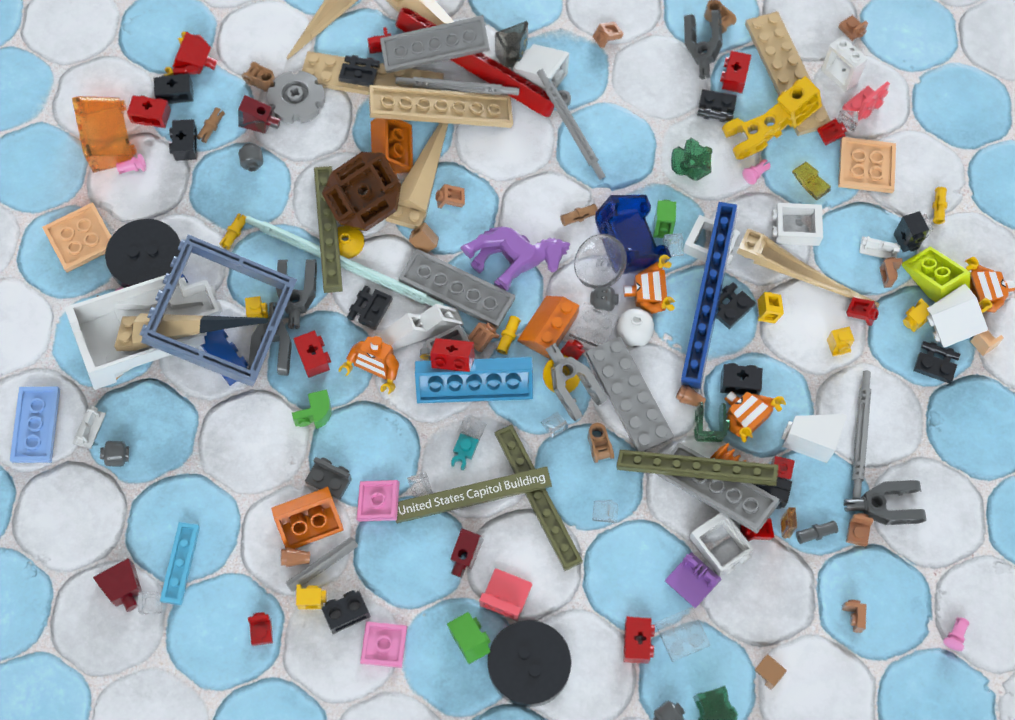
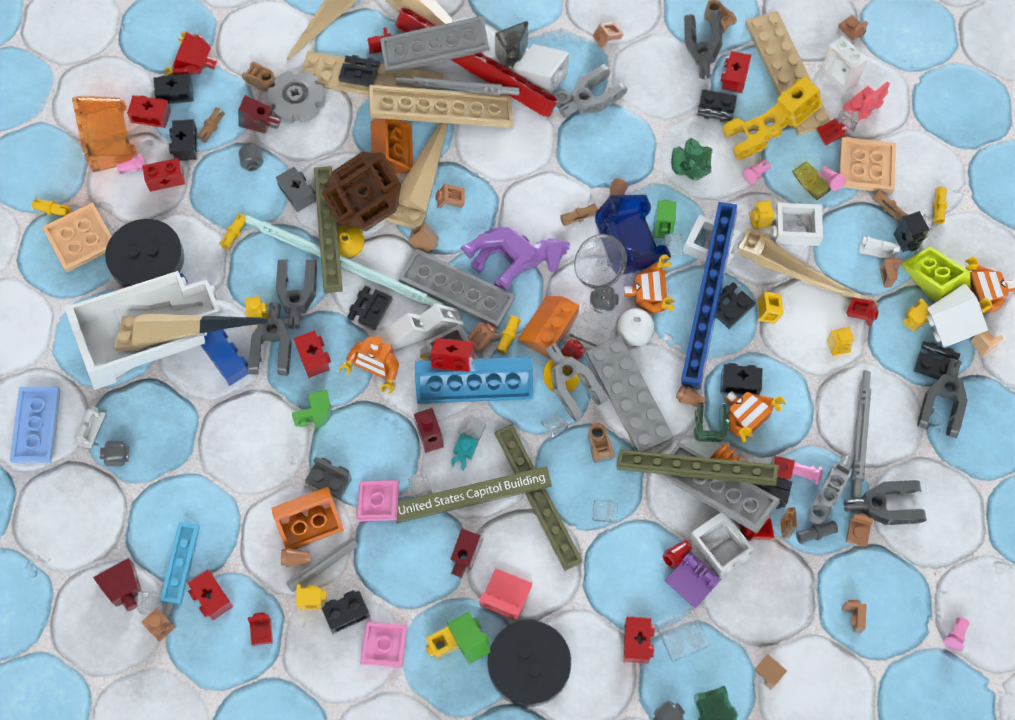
sand blue window [139,234,297,387] -> none
light grey axle [537,69,606,180] -> none
white slope [781,414,847,463] -> none
none -> yellow pin [32,198,71,216]
none -> nougat brick [141,608,175,642]
none -> red brick [142,158,186,192]
none -> red brick [187,570,234,621]
none -> dark grey brick [276,167,316,212]
none -> dark red torso [414,408,444,453]
none -> yellow brick [425,626,458,660]
none -> light grey piece [559,64,628,118]
none -> nougat cone [608,178,628,207]
none -> red cone [662,540,693,568]
none -> yellow brick [748,200,775,230]
none -> bright pink pin [792,462,823,485]
none -> light grey piece [807,454,854,524]
none -> bright pink pin [819,166,846,191]
none -> medium nougat pin [872,190,908,223]
none -> dark grey piece [917,359,968,438]

